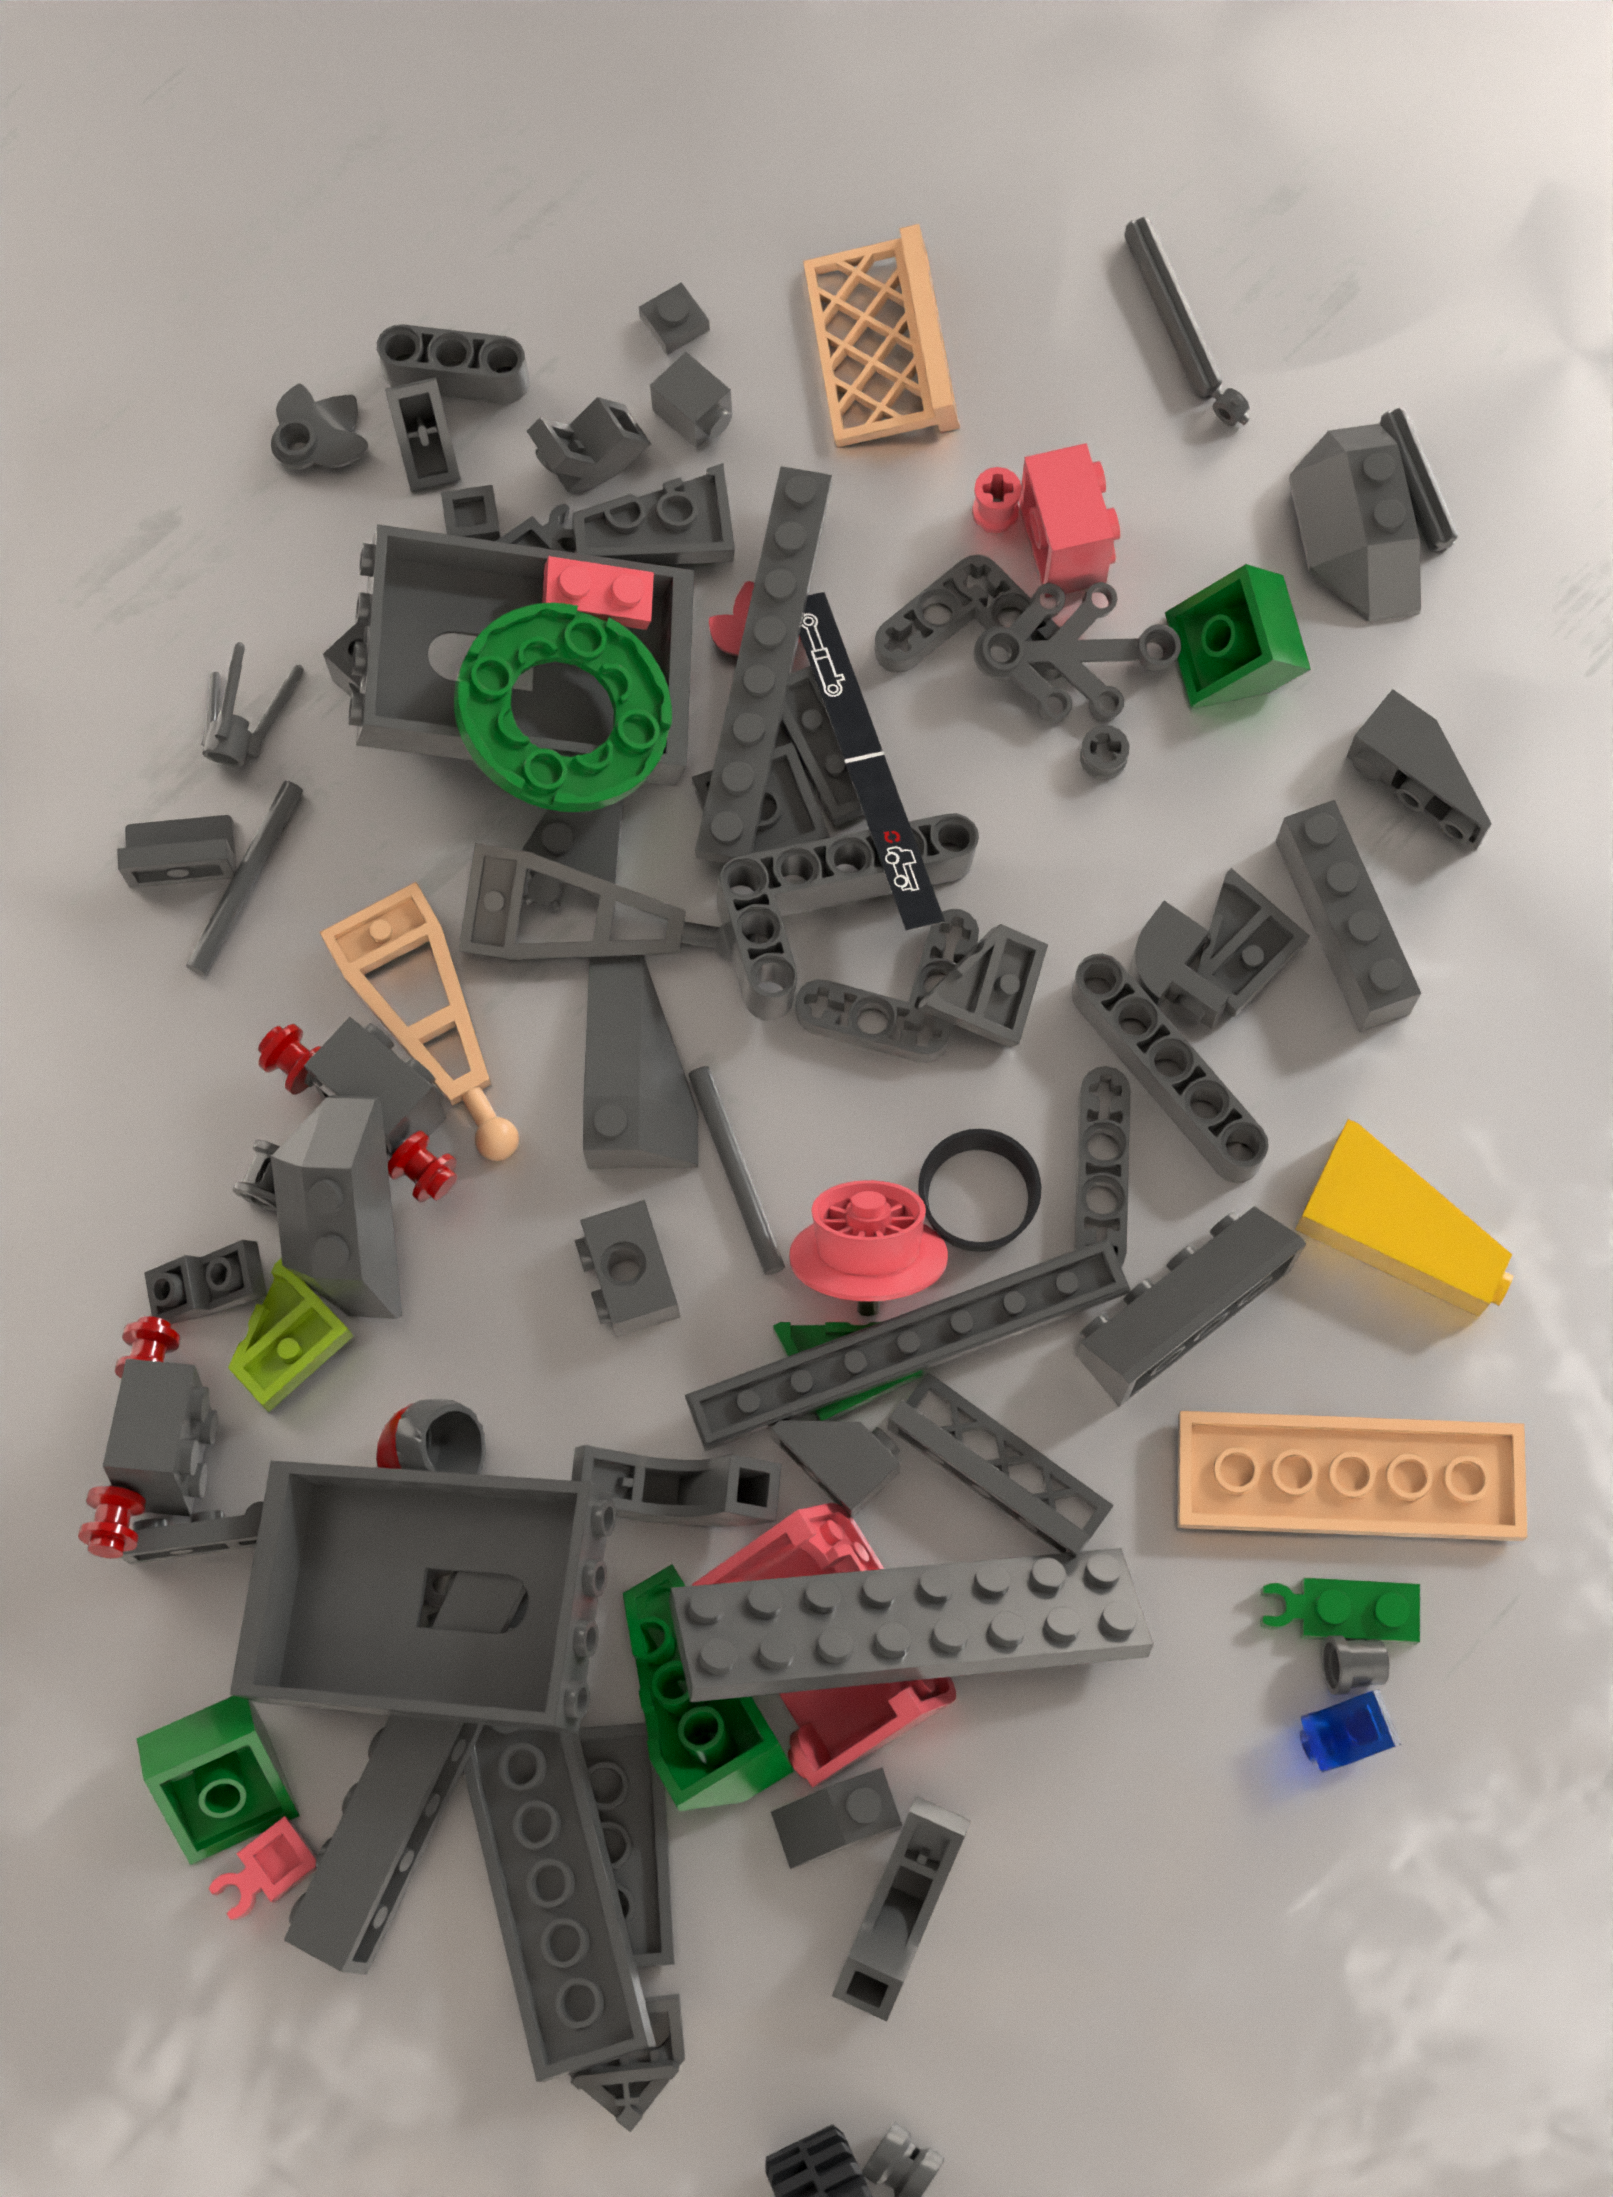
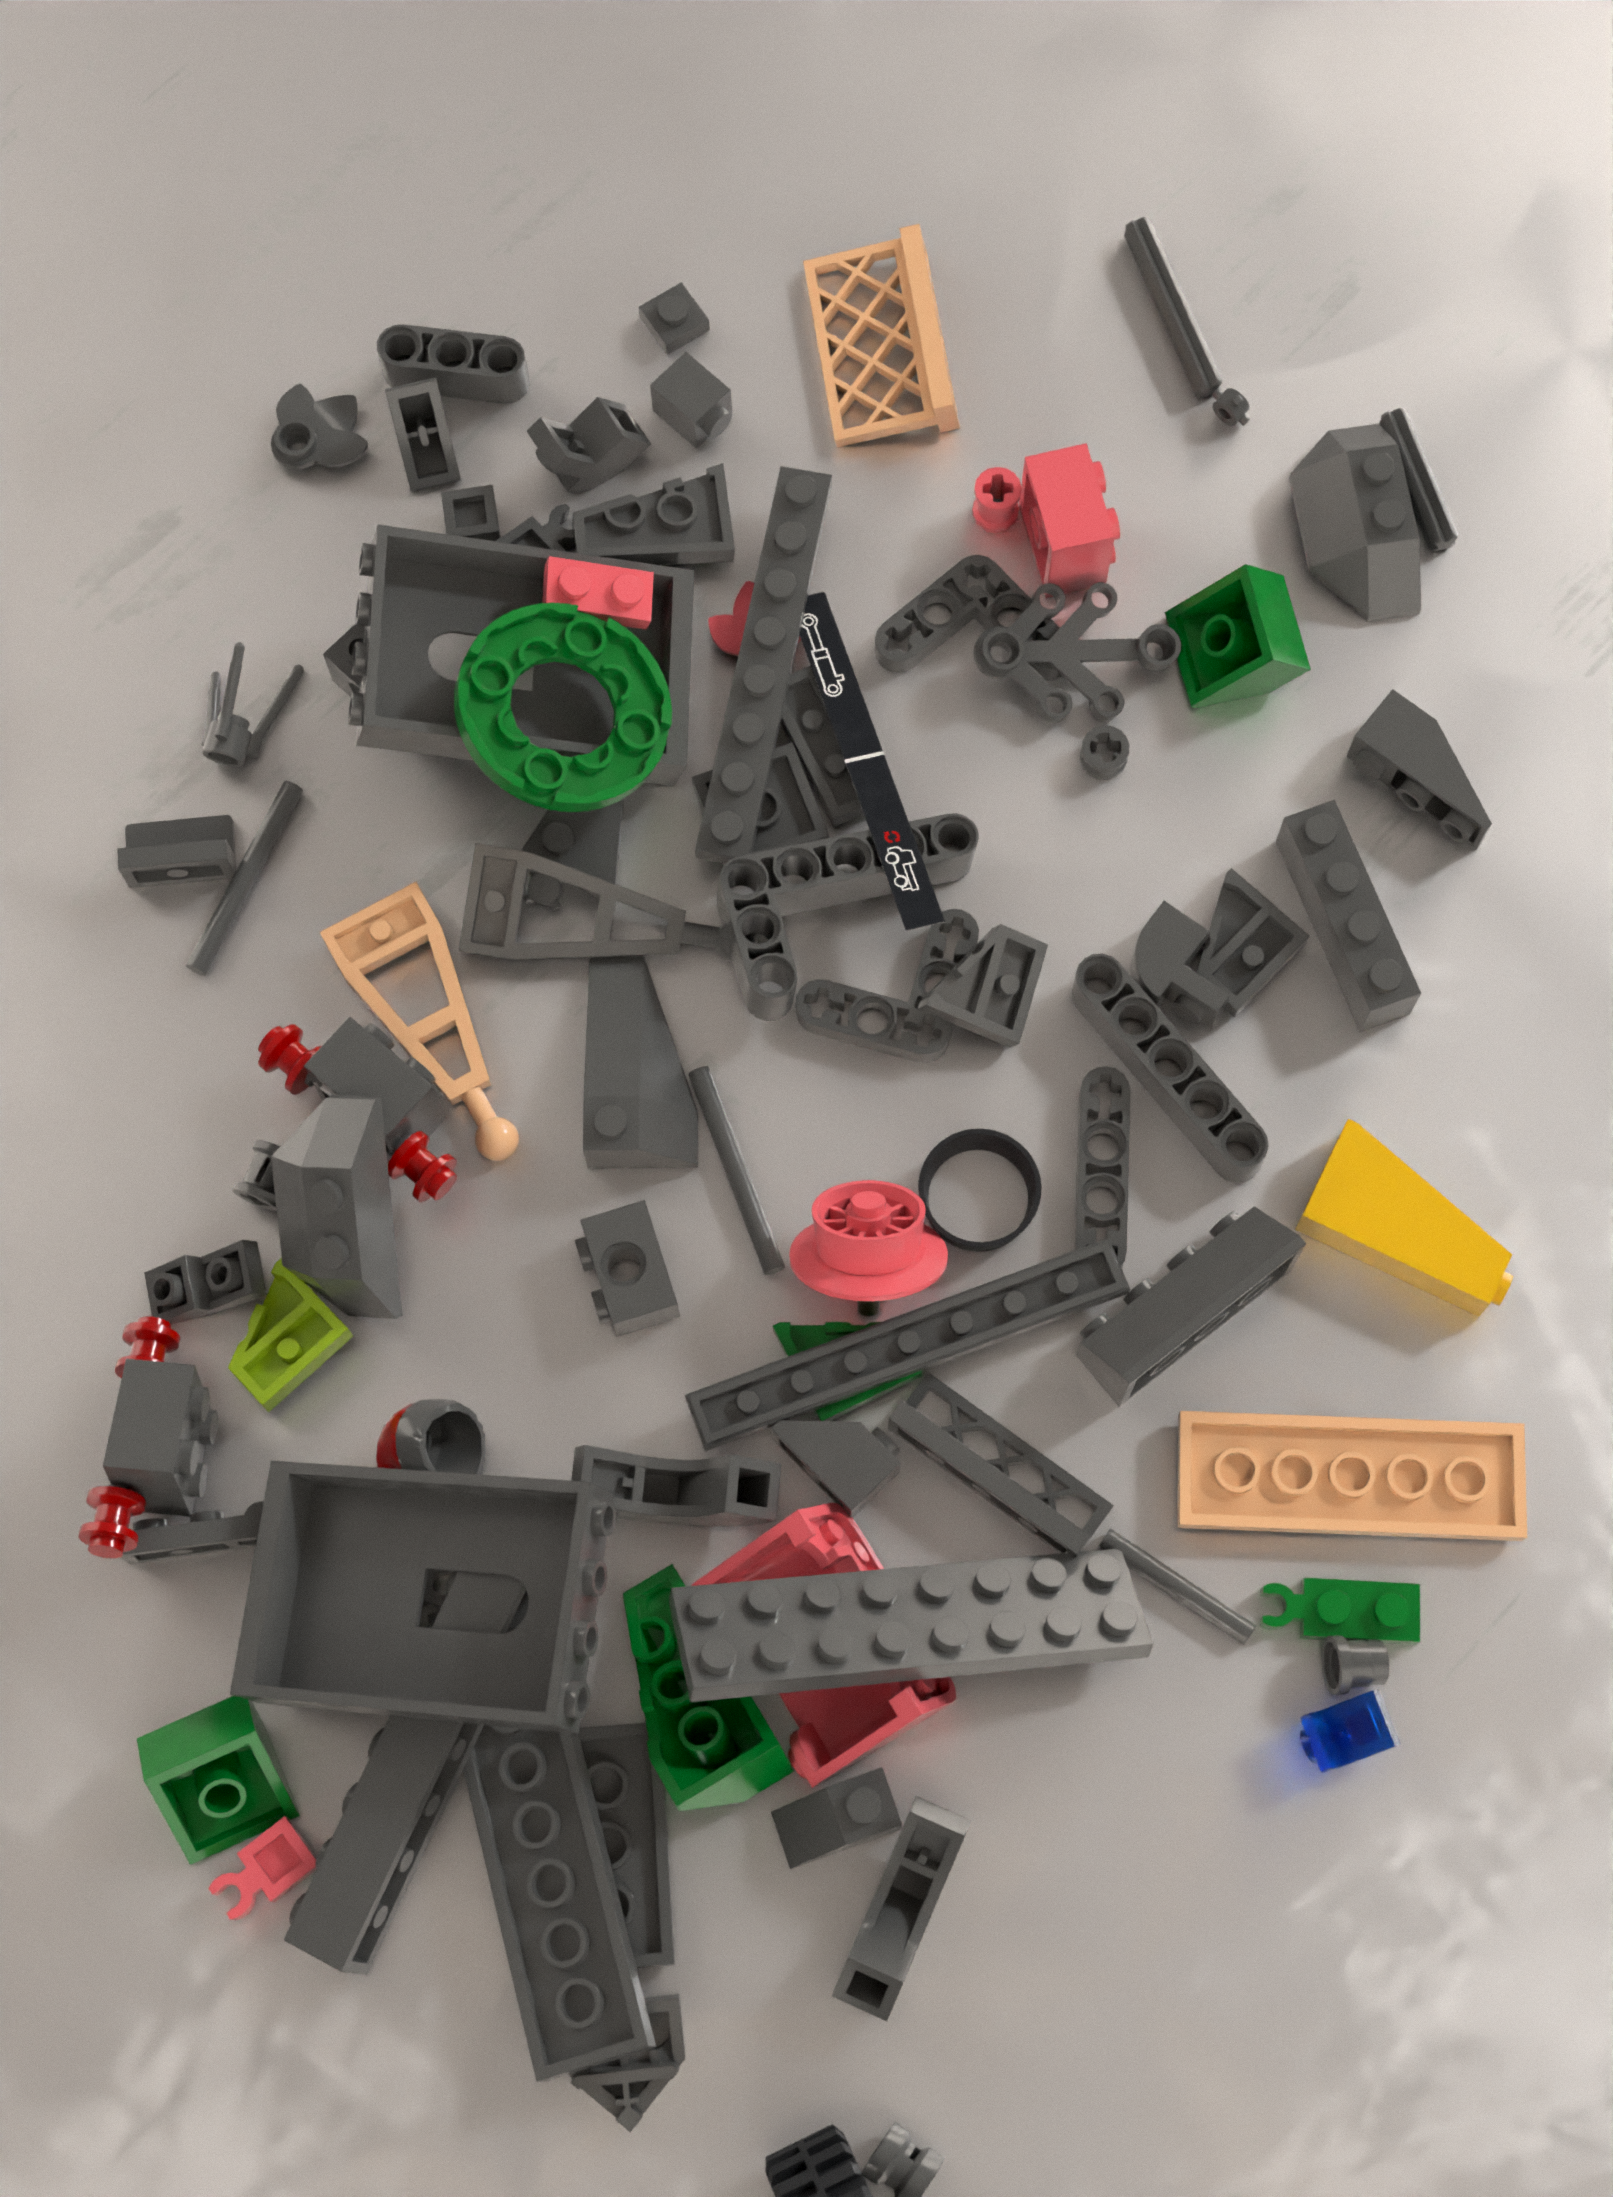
none -> dark grey bar [1098,1528,1257,1645]

